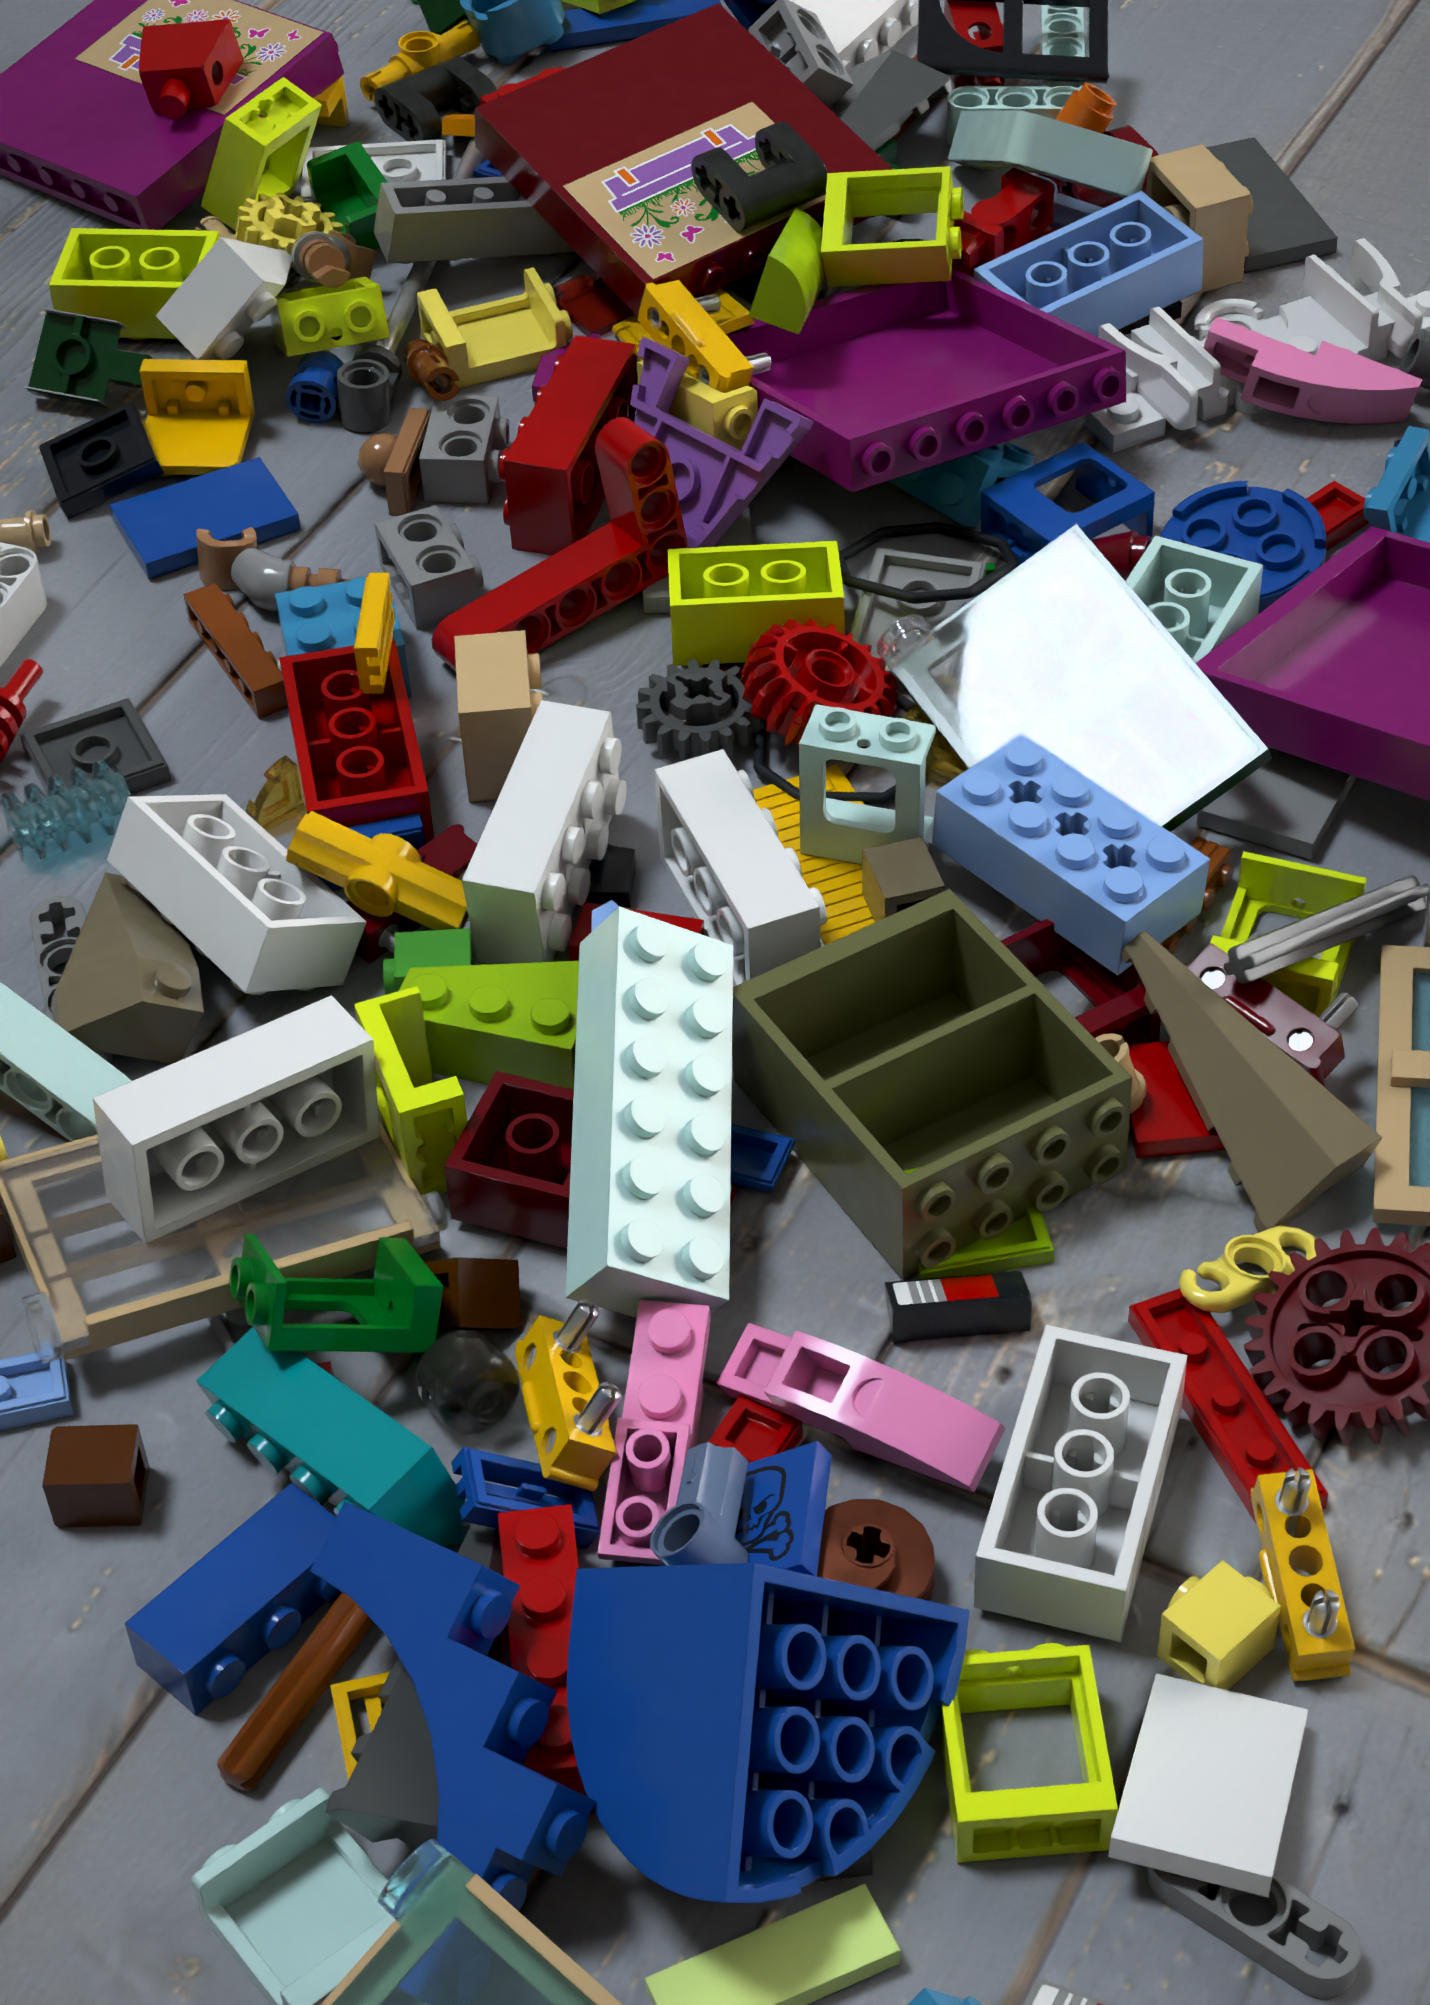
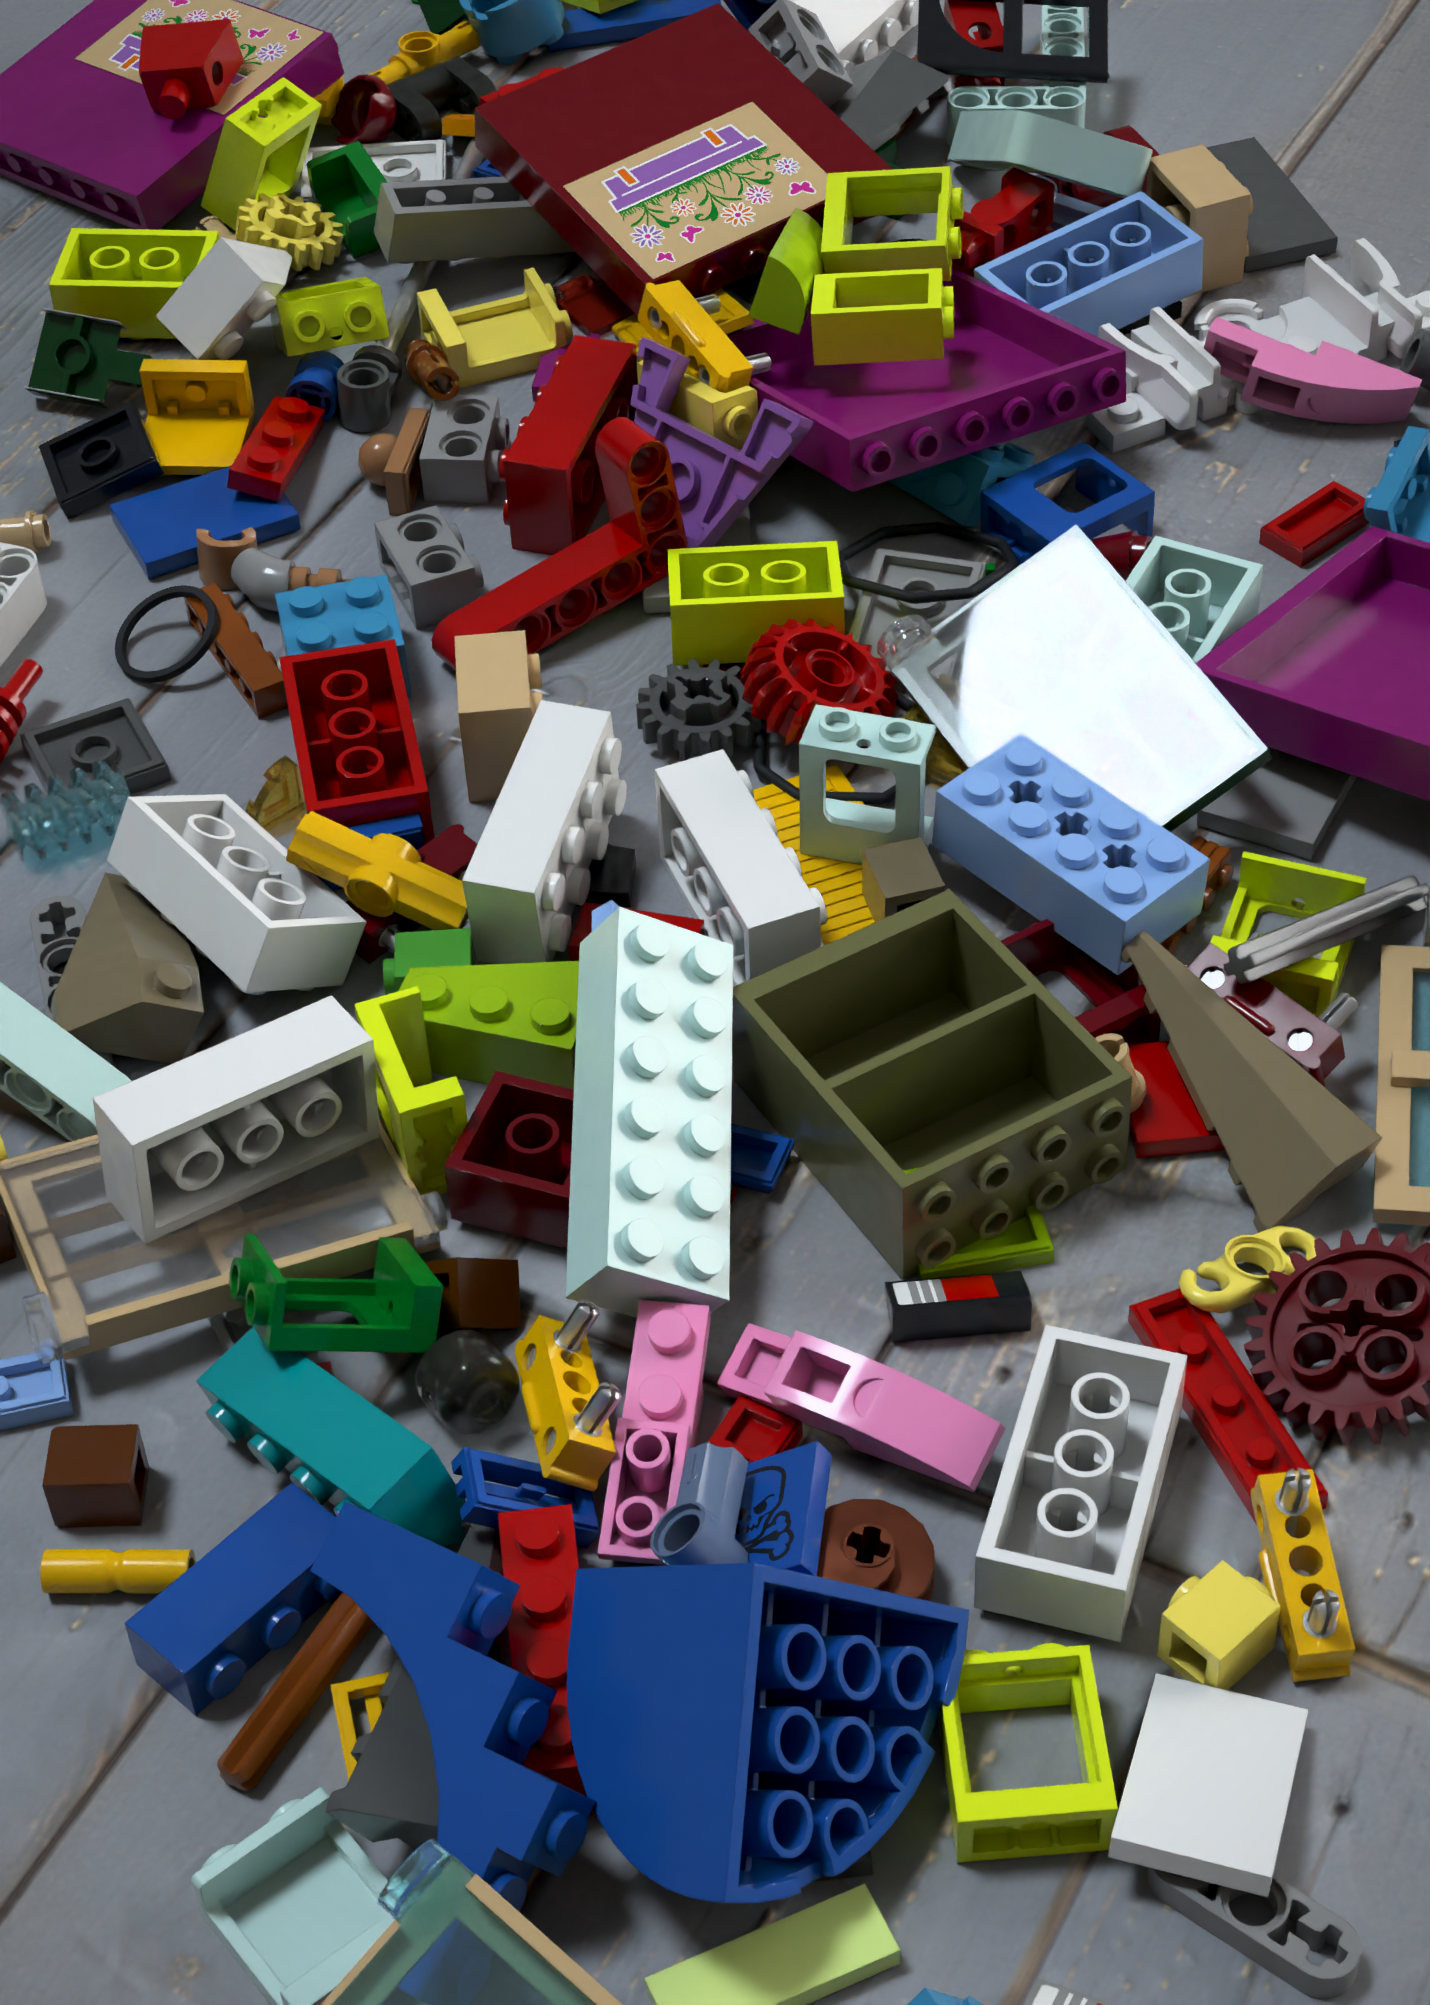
medium nougat piece [291,230,377,288] -> none
yellow tile [354,572,395,694] -> none
pearl dark grey connector [691,121,828,231] -> none
orange brick [1055,82,1117,134] -> none
blue tile [1160,481,1326,614] -> none
none -> yellow piece [40,1549,196,1594]
none -> black piece [115,585,219,683]
none -> red plate [227,396,325,502]
none -> dark red hair [331,74,397,145]
none -> neon yellow window [811,268,954,366]

